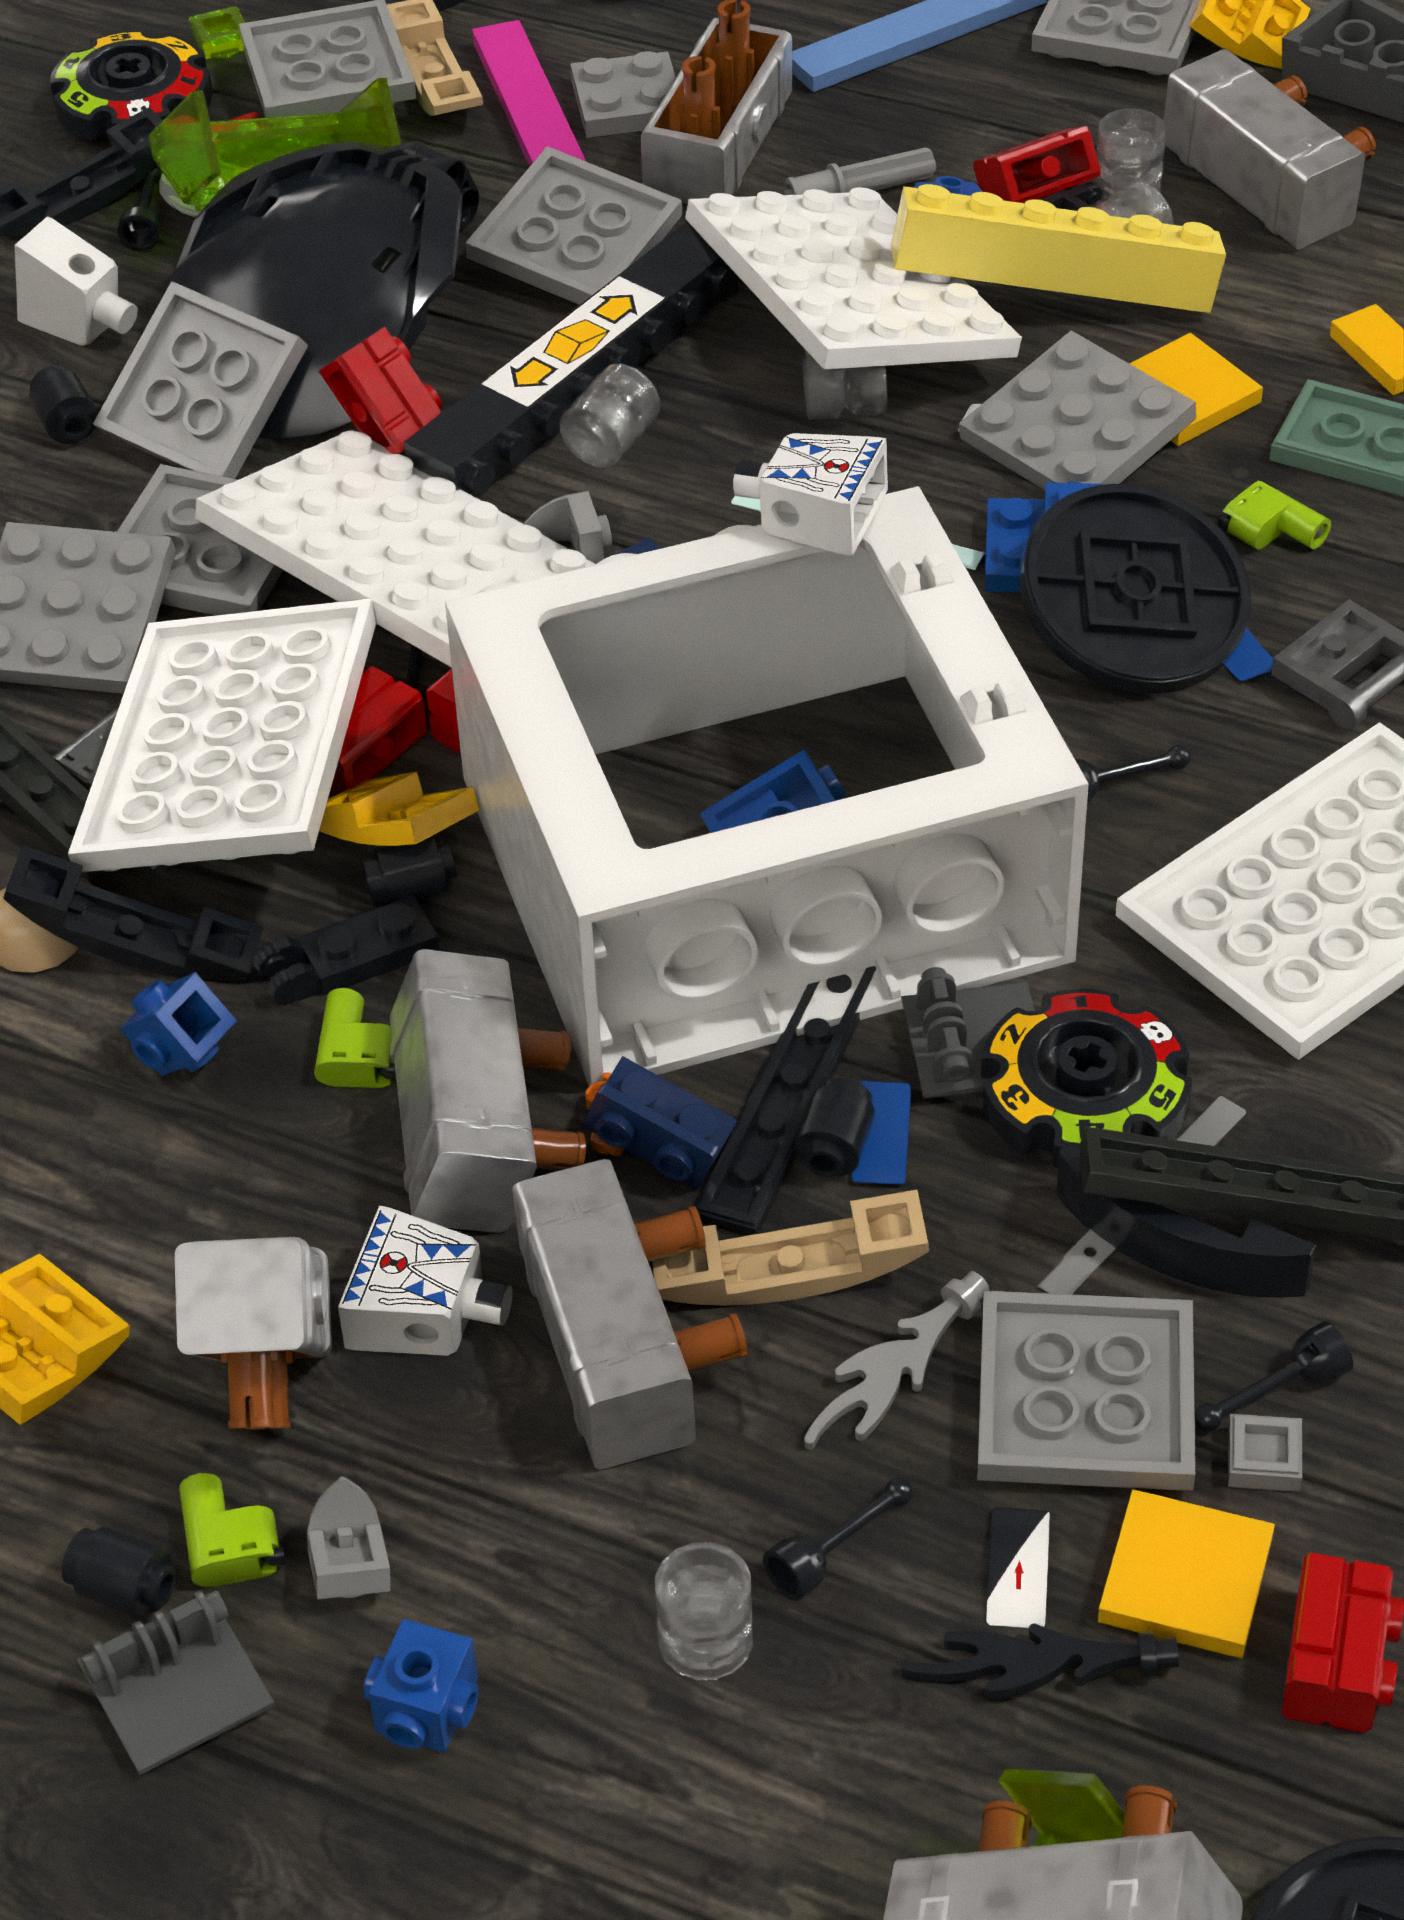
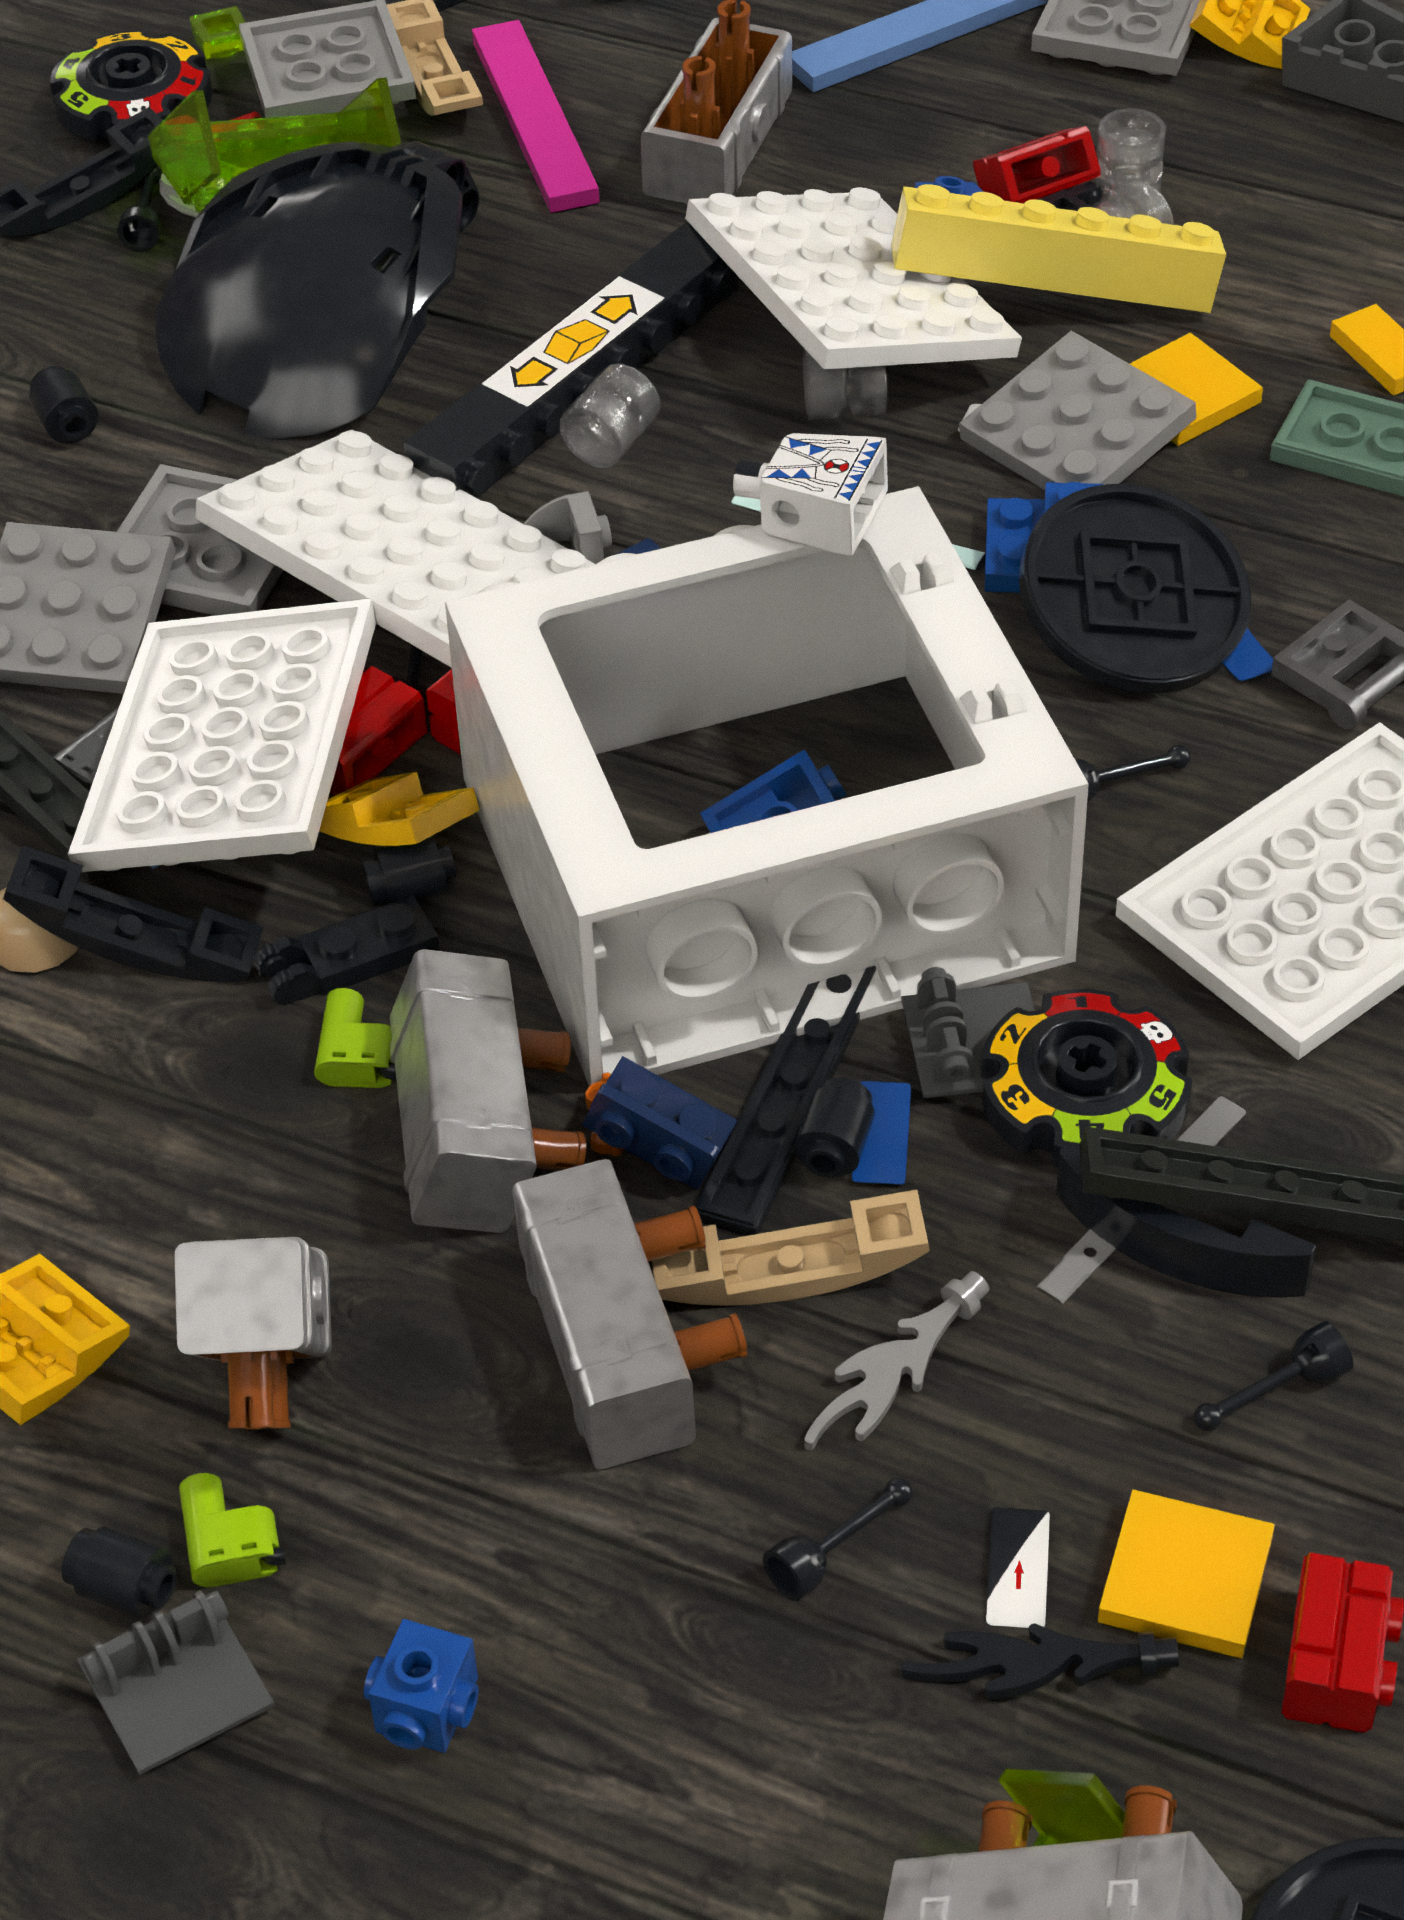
white torso [15,216,138,346] -> none
light grey plate [93,281,308,479] -> none
blue brick [119,972,237,1076] -> none
light grey plate [307,1476,390,1599] -> none
red brick [319,327,442,454] -> none
white torso [338,1206,512,1356] -> none
light grey plate [465,146,682,305] -> none
light grey plate [570,51,676,138] -> none
clear wheel [655,1542,753,1680] -> none
light grey axle [784,148,936,195] -> none
light grey plate [977,1291,1195,1491] -> none
flat silver piece [1161,49,1376,250] -> none
lime piece [1217,481,1331,550] -> none
light grey tile [1228,1414,1302,1492] -> none

